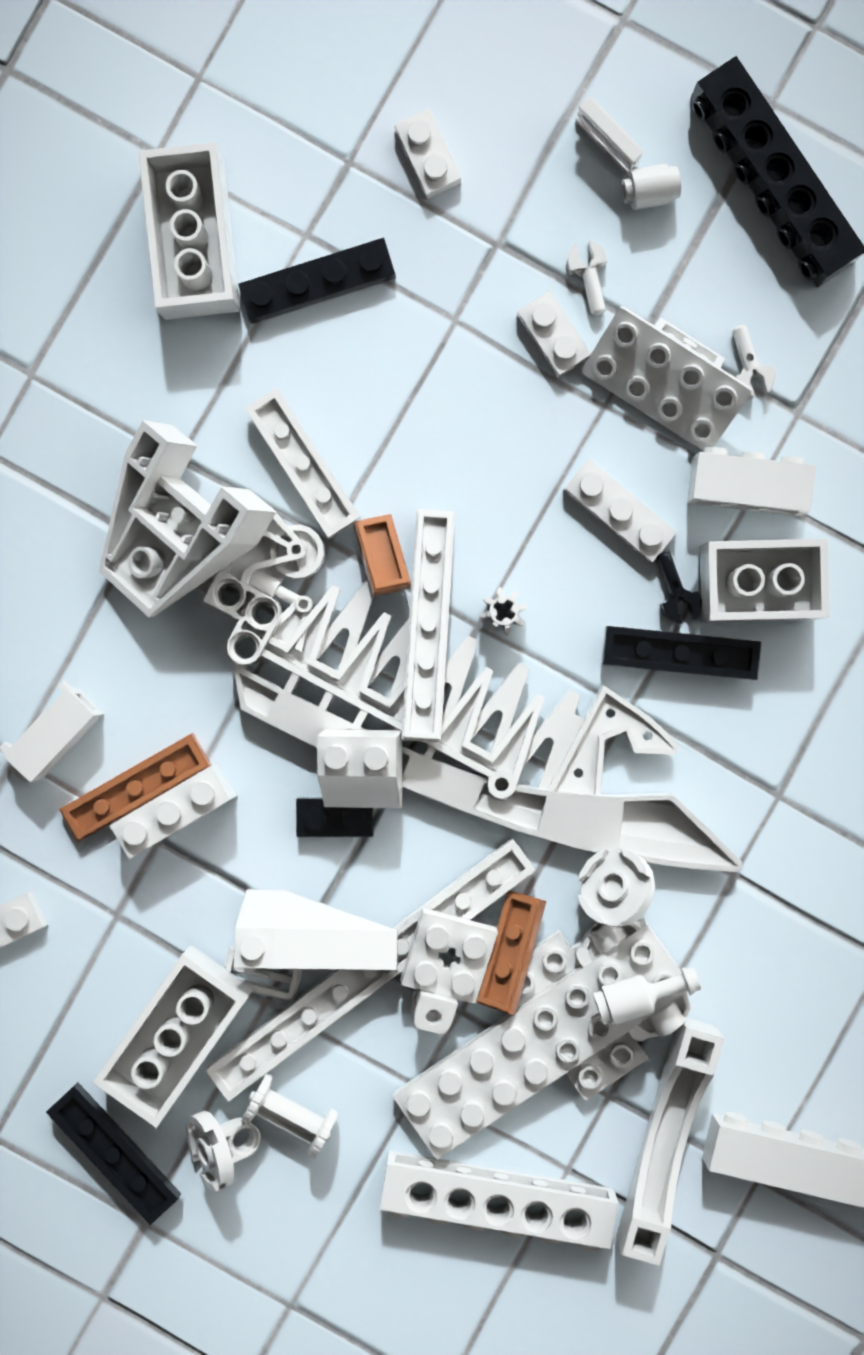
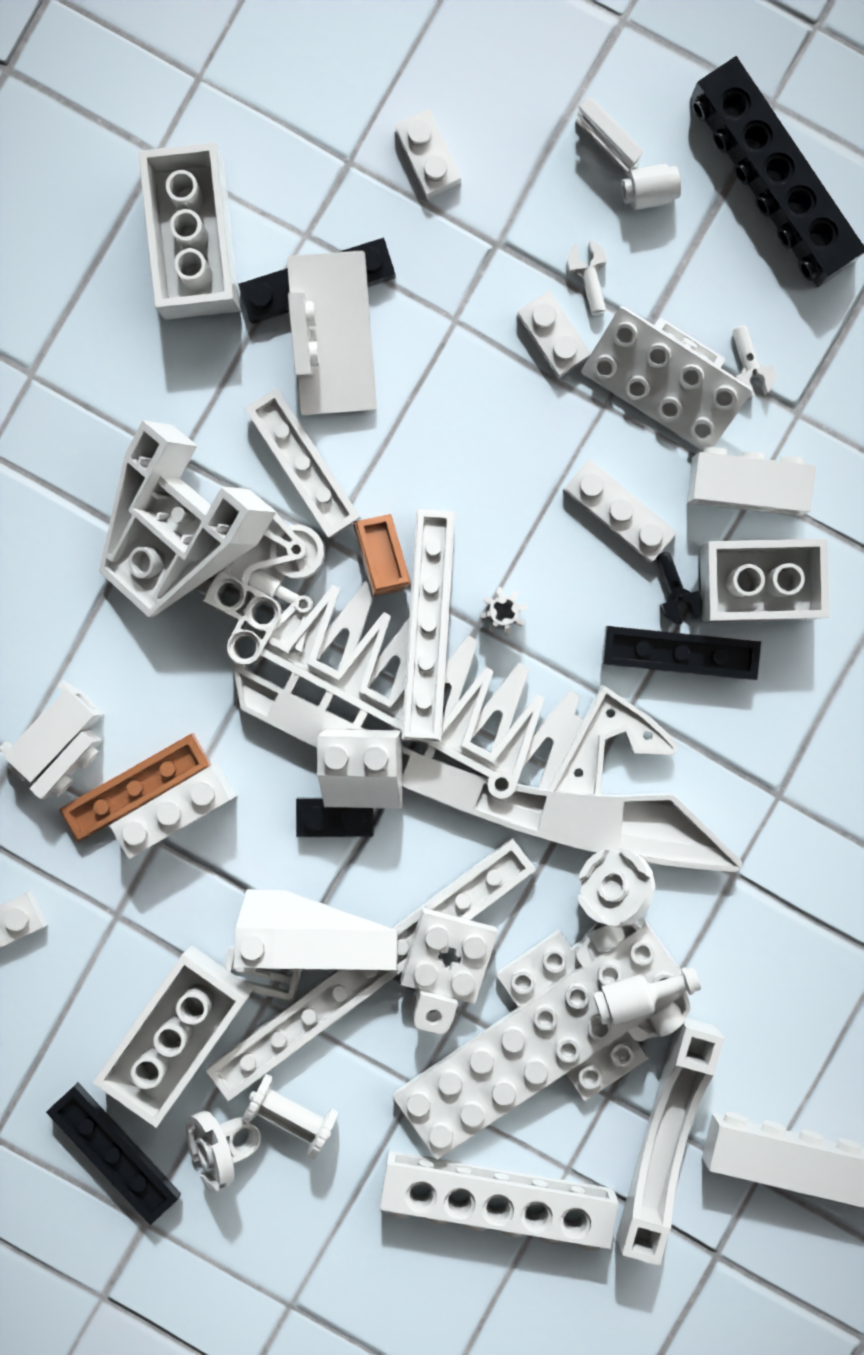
nougat tile [476,890,547,1015] -> none
none -> white plate [30,730,102,799]
none -> white bracket [287,251,377,415]

